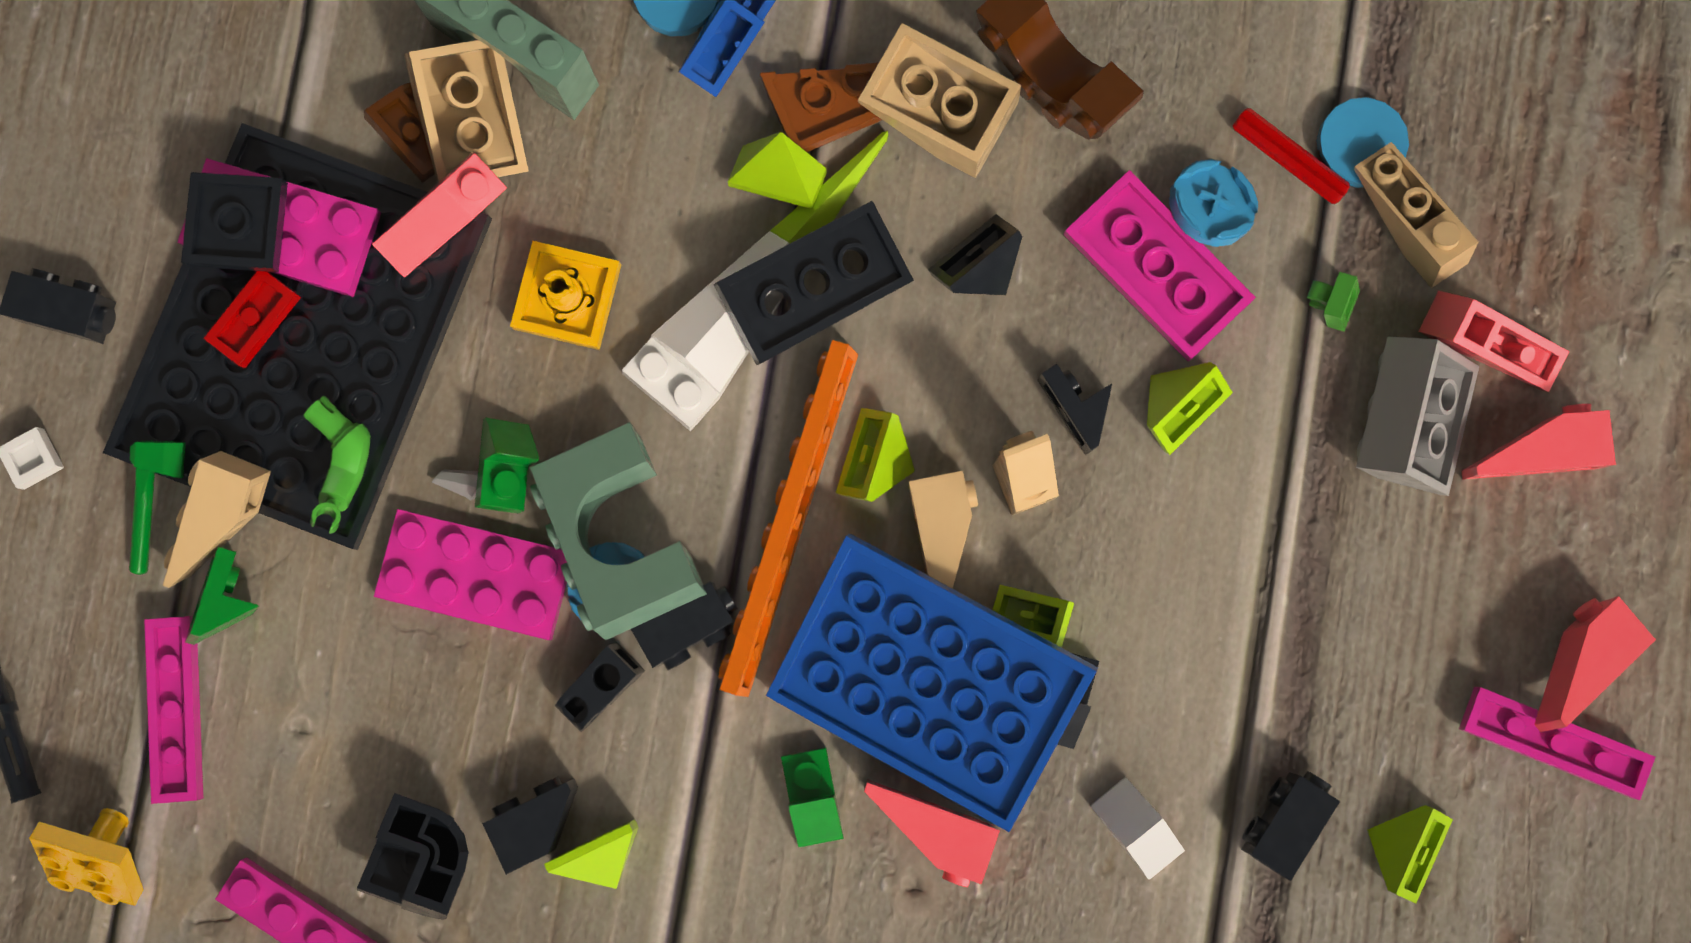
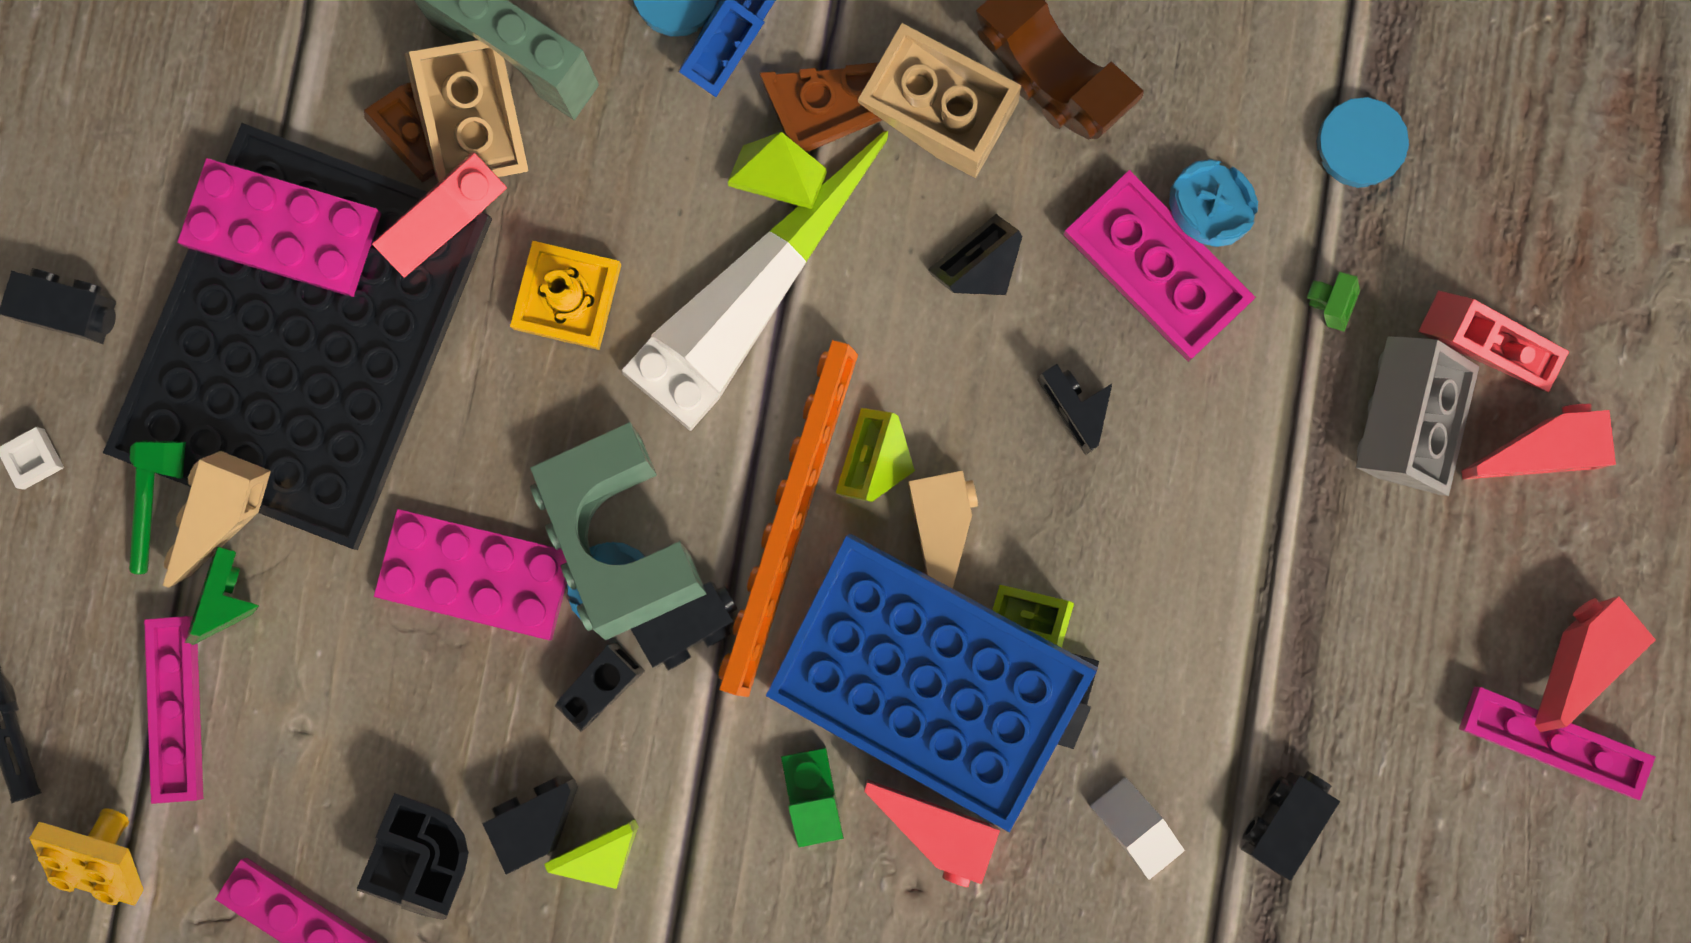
black plate [181,172,288,272] -> none
red plate [203,271,301,368] -> none
bright green arm [303,396,371,534] -> none
light grey bar [432,469,478,501] -> none
green slope [475,417,539,514] -> none
black plate [713,201,914,365] -> none
tan slope [992,431,1059,516] -> none
lime slope [1147,362,1233,455] -> none
red axle [1233,108,1350,204] -> none
tan slope [1354,142,1479,288] -> none
lime slope [1367,805,1453,904] -> none

